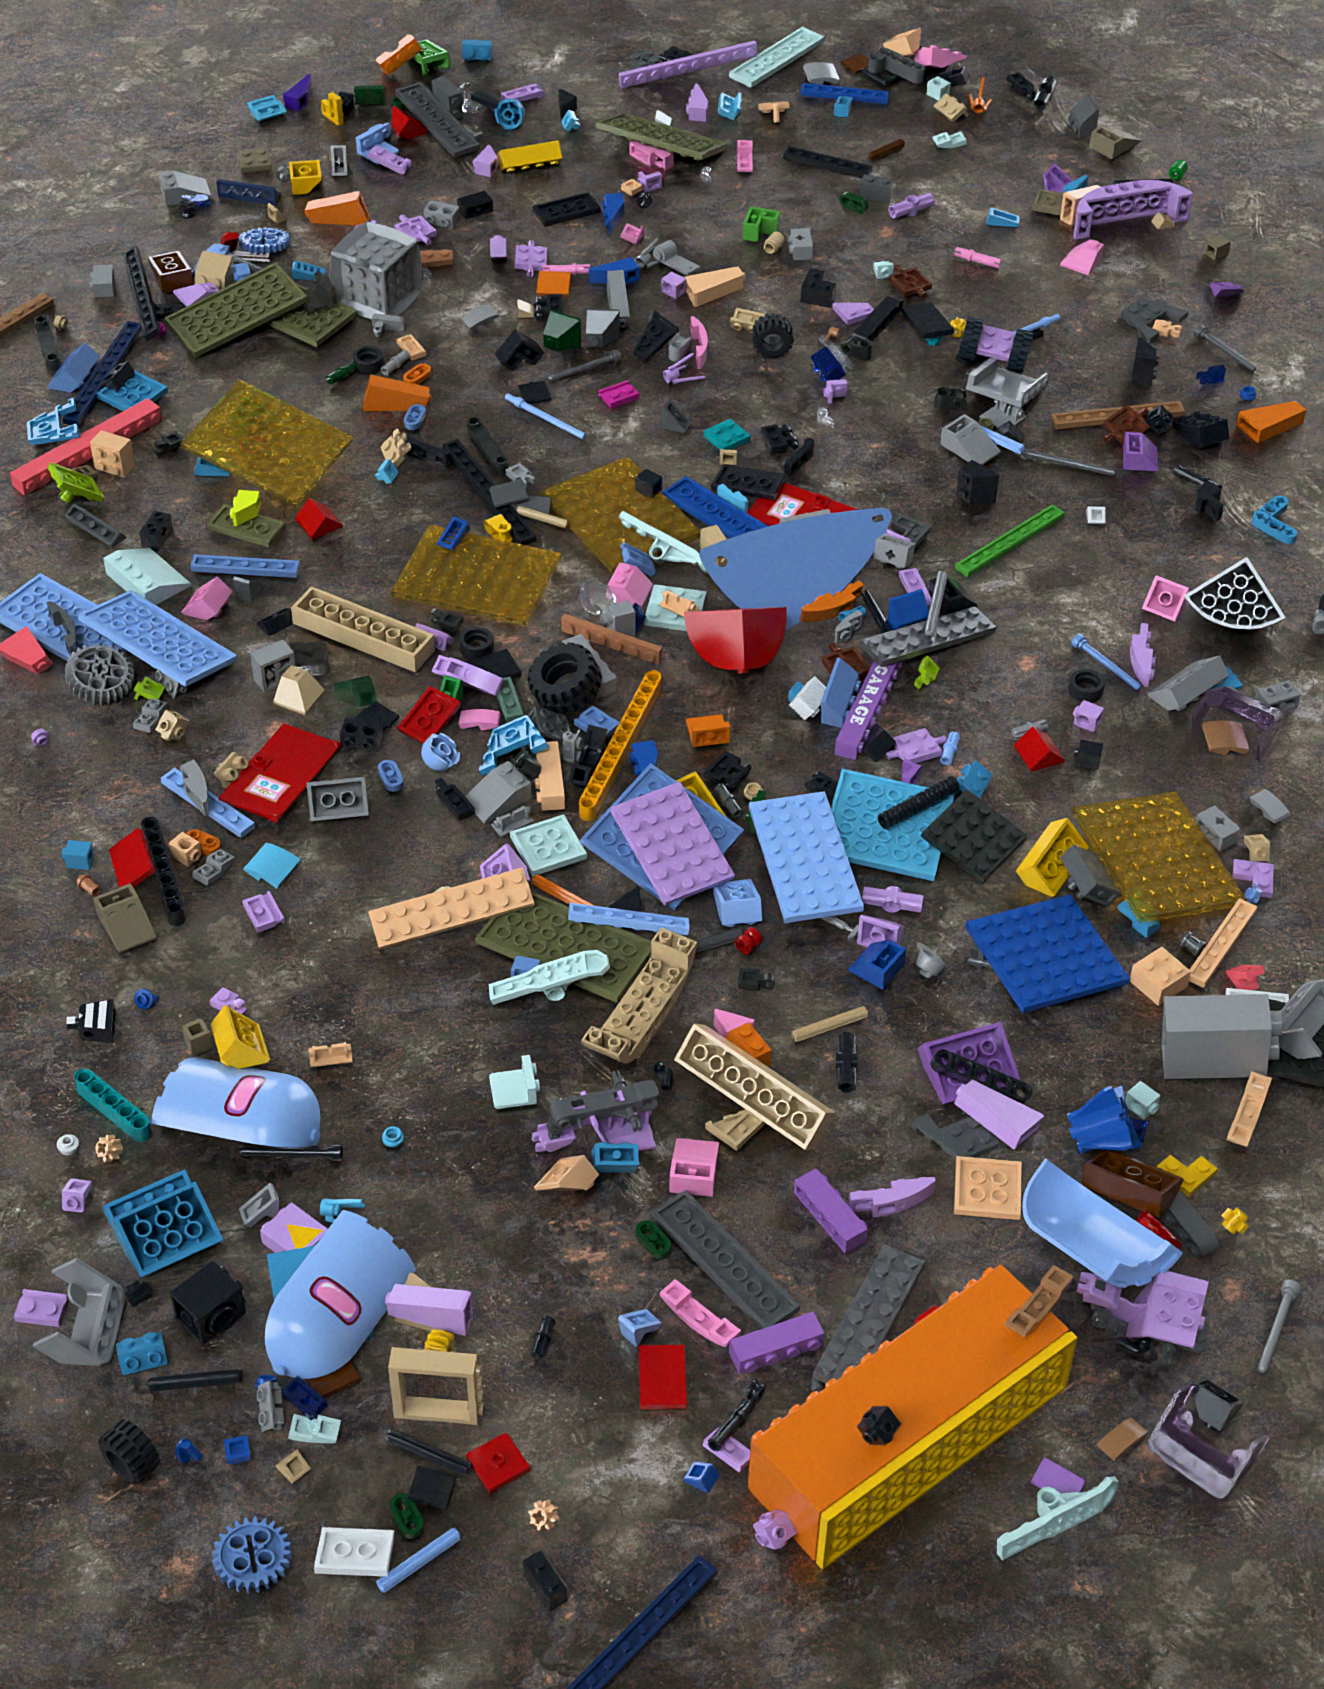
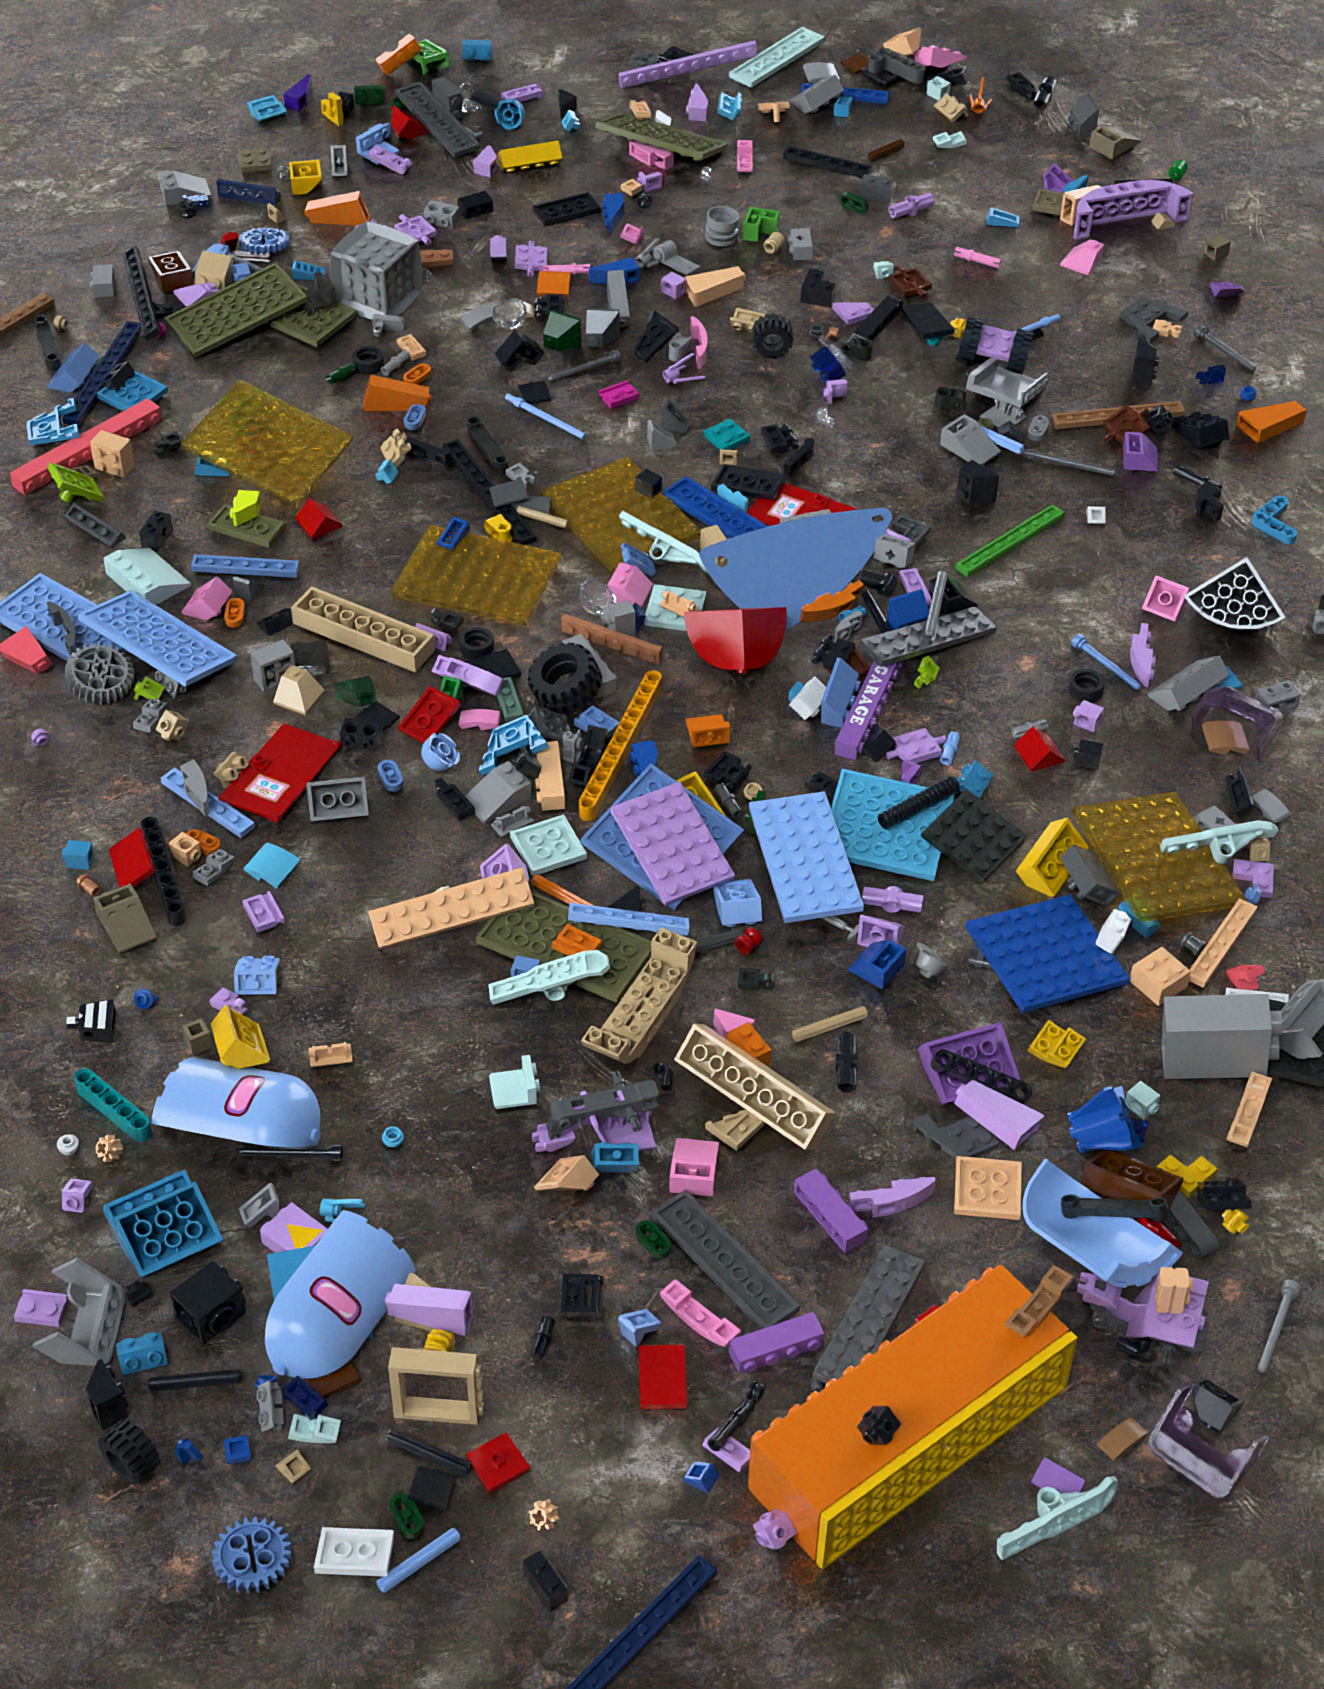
none -> black slope [86,1359,129,1431]
none -> orange plate [224,598,245,628]
none -> light blue bracket [234,956,280,995]
none -> clear piece [492,298,527,329]
none -> orange plate [552,924,602,956]
none -> black plate [561,1273,604,1320]
none -> light nougat plate [630,100,651,120]
none -> light grey slope [647,419,677,451]
none -> light grey wheel [705,206,740,247]
none -> light grey slope [789,74,844,114]
none -> dark grey bush [809,324,824,338]
none -> black plate [812,634,855,670]
none -> black piece [859,570,898,596]
none -> light grey plate [1027,415,1049,441]
none -> yellow slope [1027,1020,1086,1068]
none -> pearl dark grey piece [1061,1194,1169,1222]
none -> white brick [1096,909,1131,954]
none -> light nougat brick [1155,1267,1193,1314]
none -> light aqua piece [1160,820,1278,864]
none -> black plate [1197,1178,1252,1210]
none -> black hinge [1225,766,1255,816]

